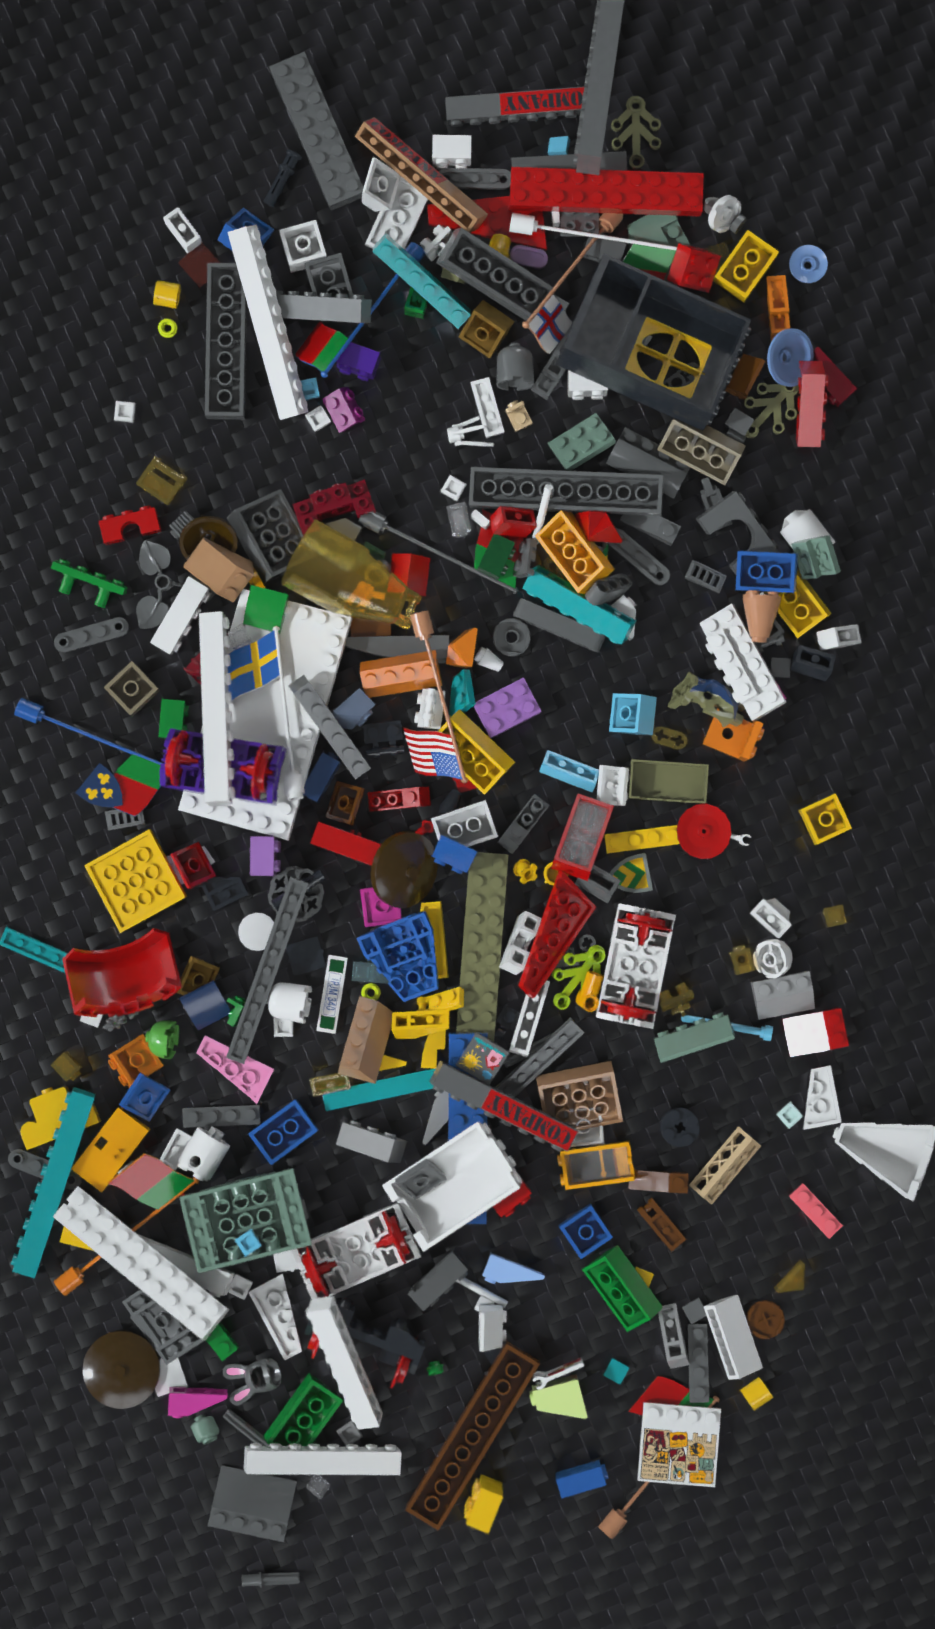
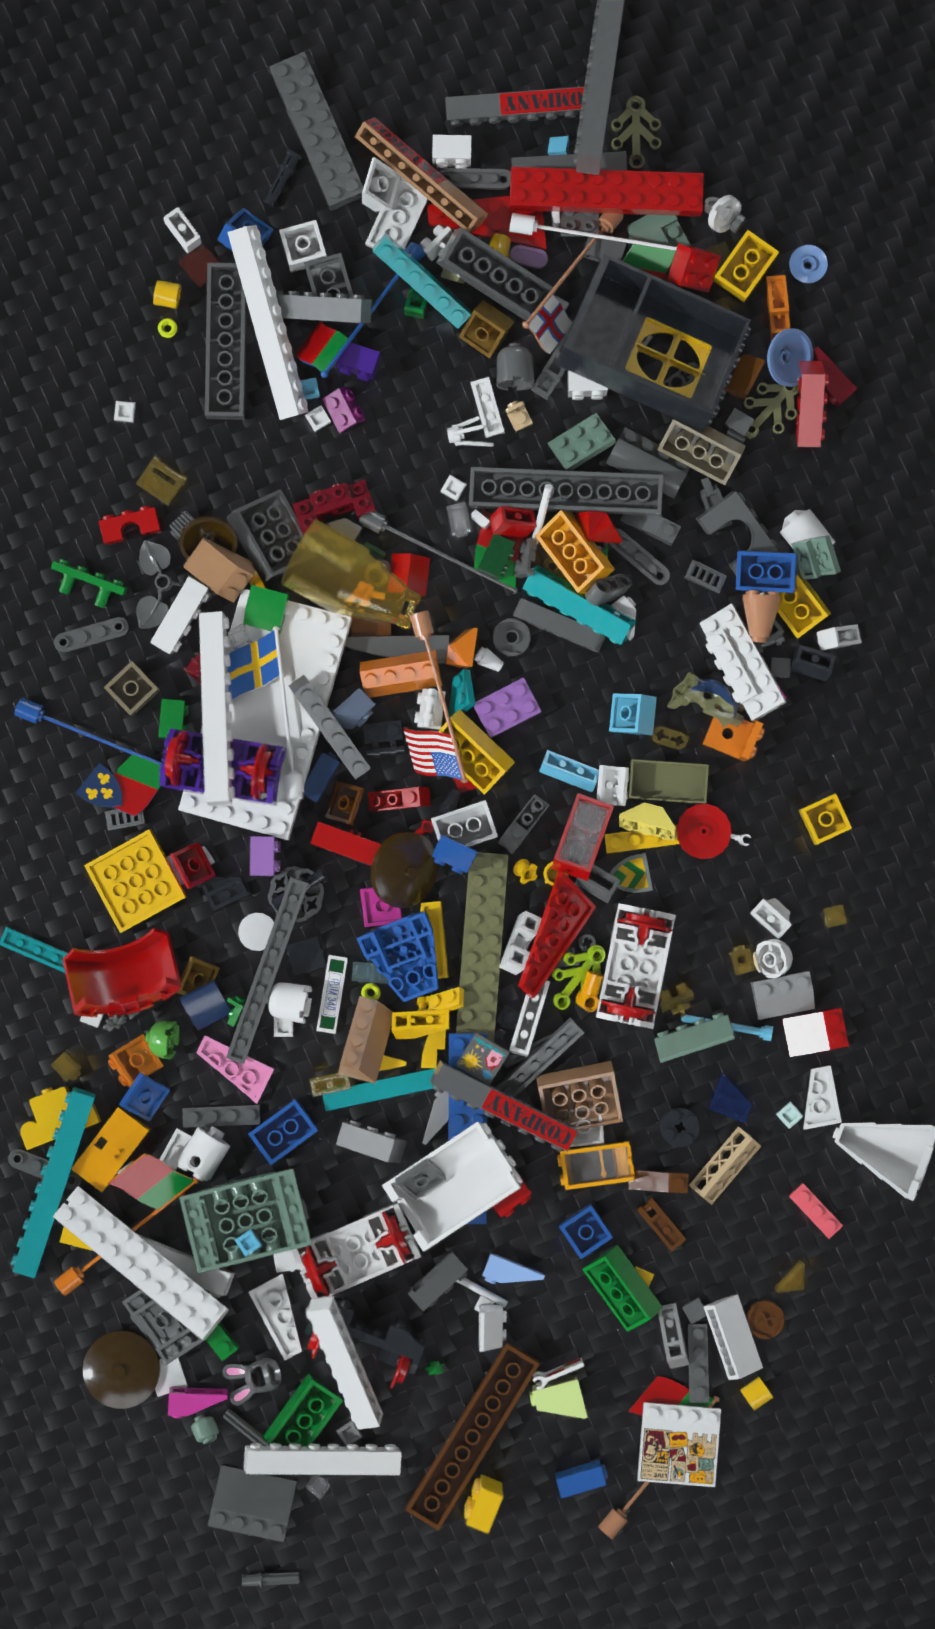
white tile [228,1274,253,1300] -> none
teal tile [603,1358,629,1384] -> none
none -> light yellow slope [619,803,676,841]
none -> clear blue wing [708,1074,751,1123]

